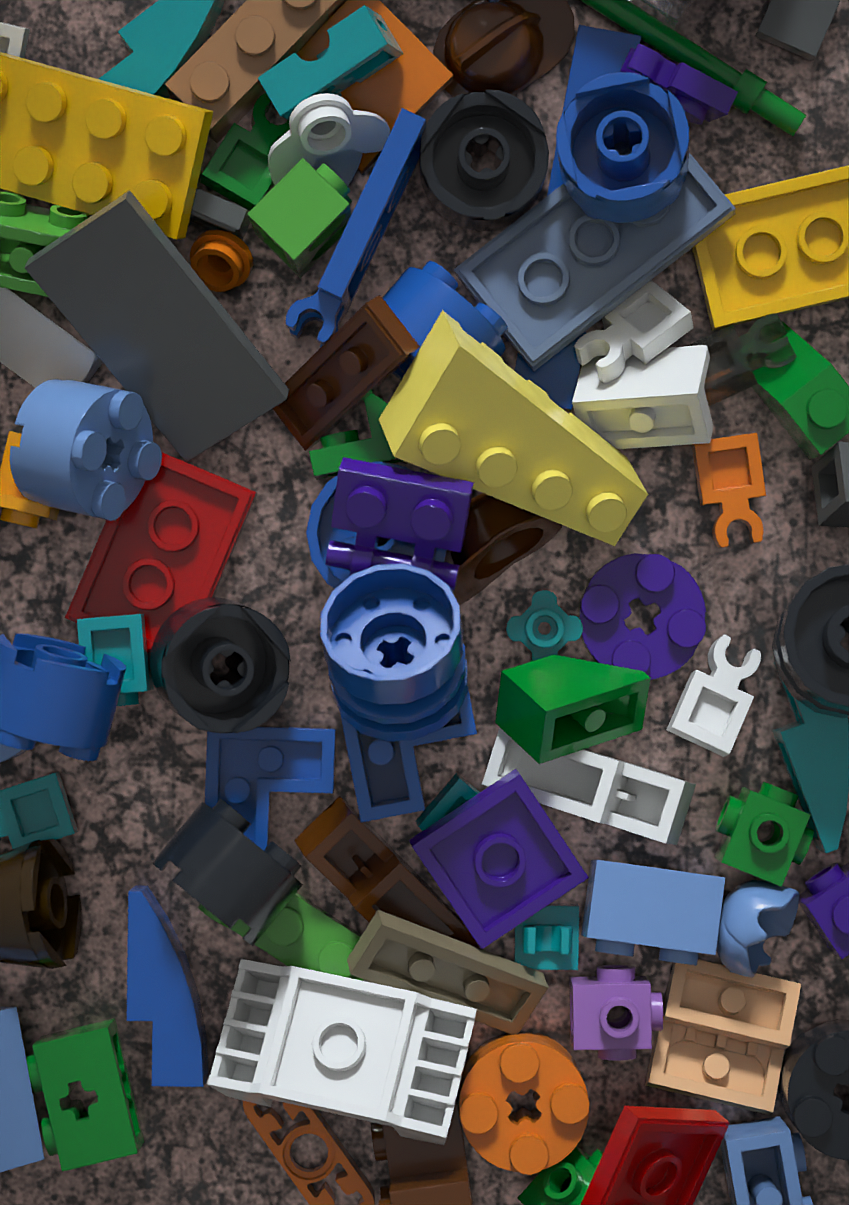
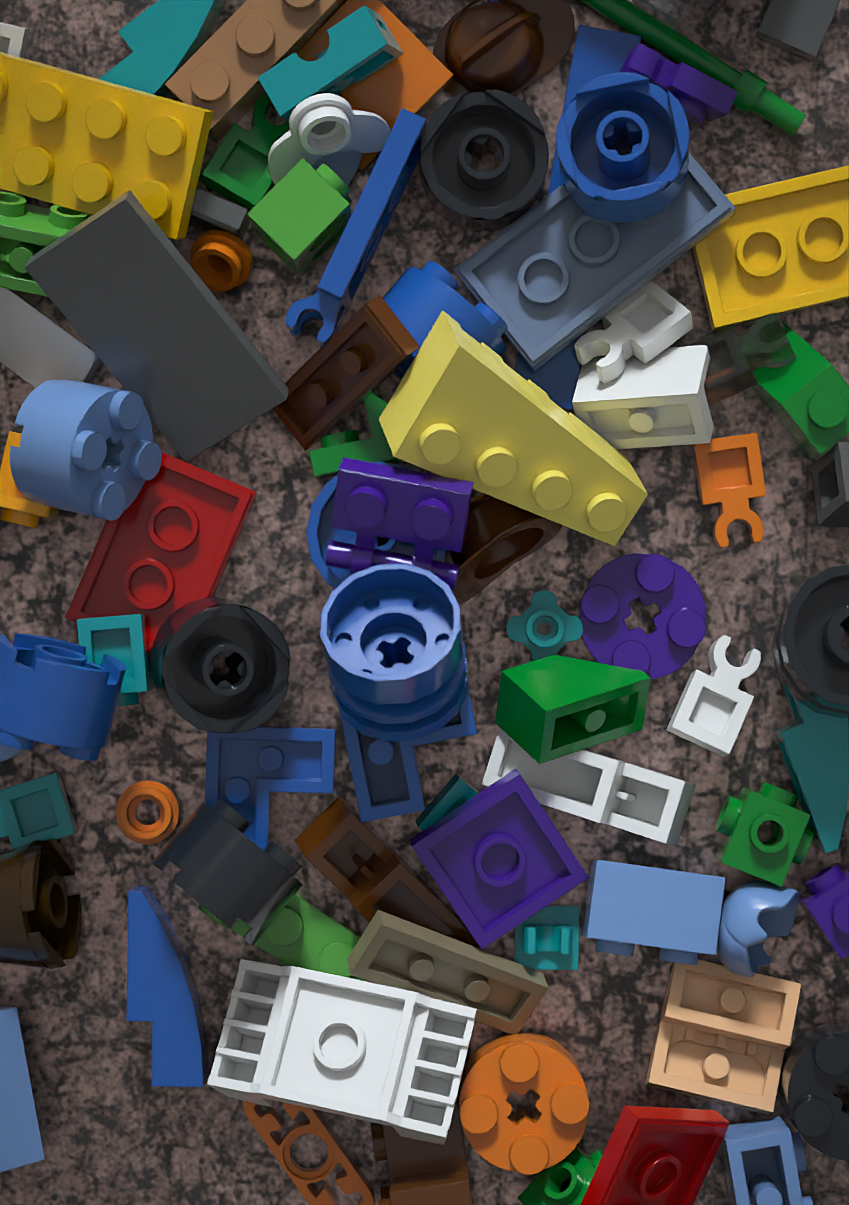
green brick [26,1018,145,1172] -> none
medium lavender brick [569,965,663,1060] -> none
none -> orange plate [116,780,180,844]

